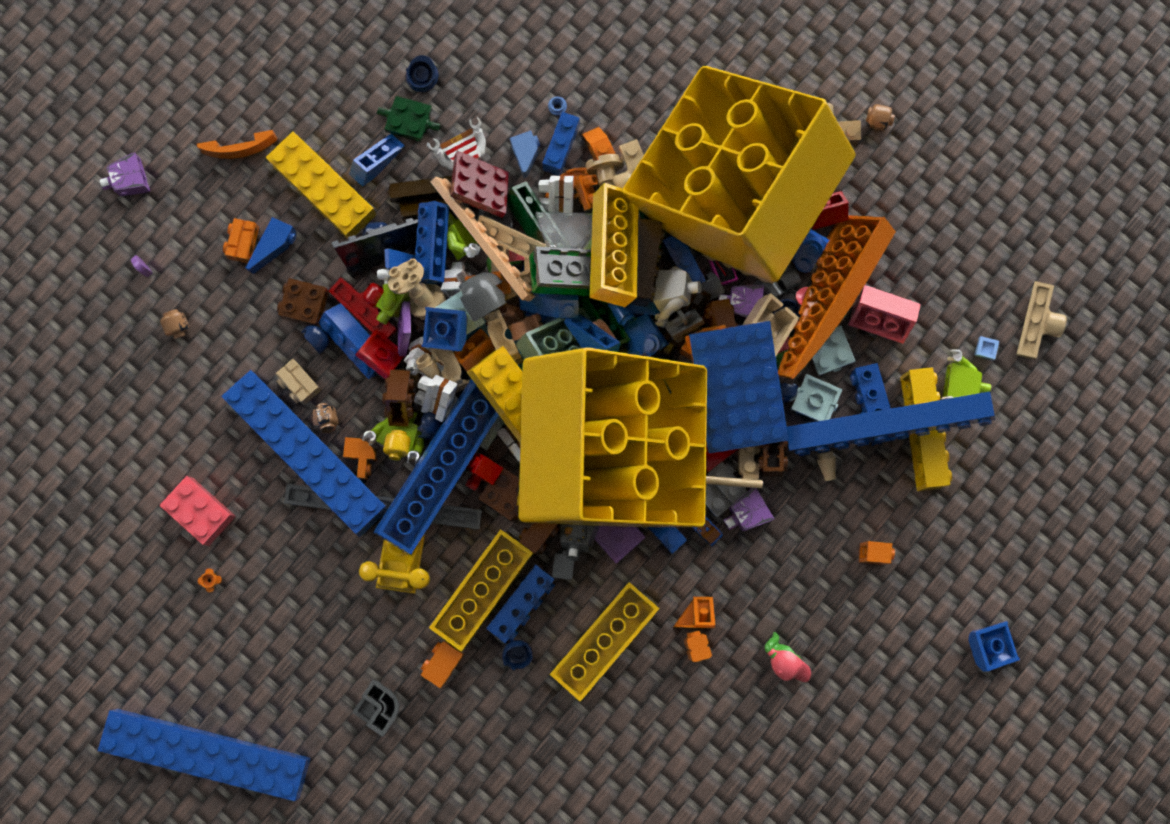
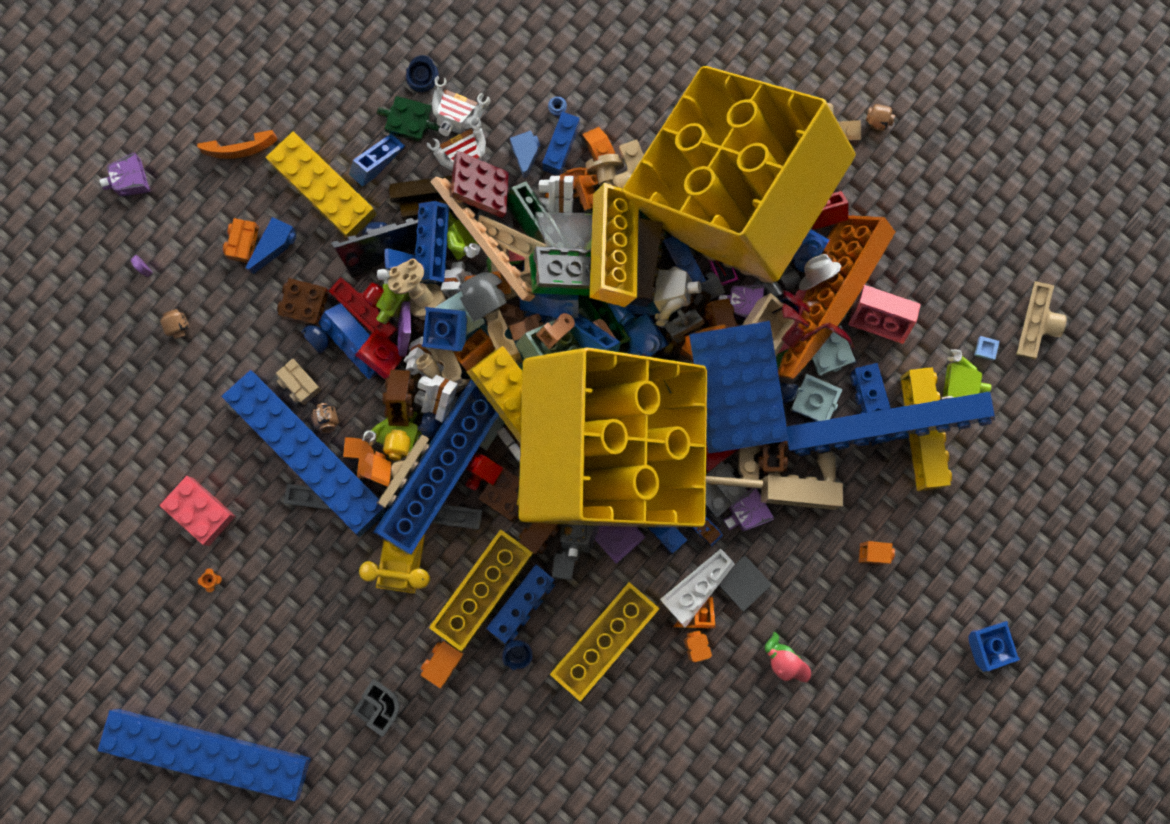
none -> orange slope [359,451,391,486]
none -> tan plate [377,435,429,508]
none -> torso [432,76,490,136]
none -> nougat leg [536,313,575,349]
none -> white wing [660,549,735,627]
none -> dark grey tile [719,555,772,612]
none -> tan brick [761,473,843,510]
none -> dark red plant [781,291,854,350]
none -> white piece [799,254,841,291]

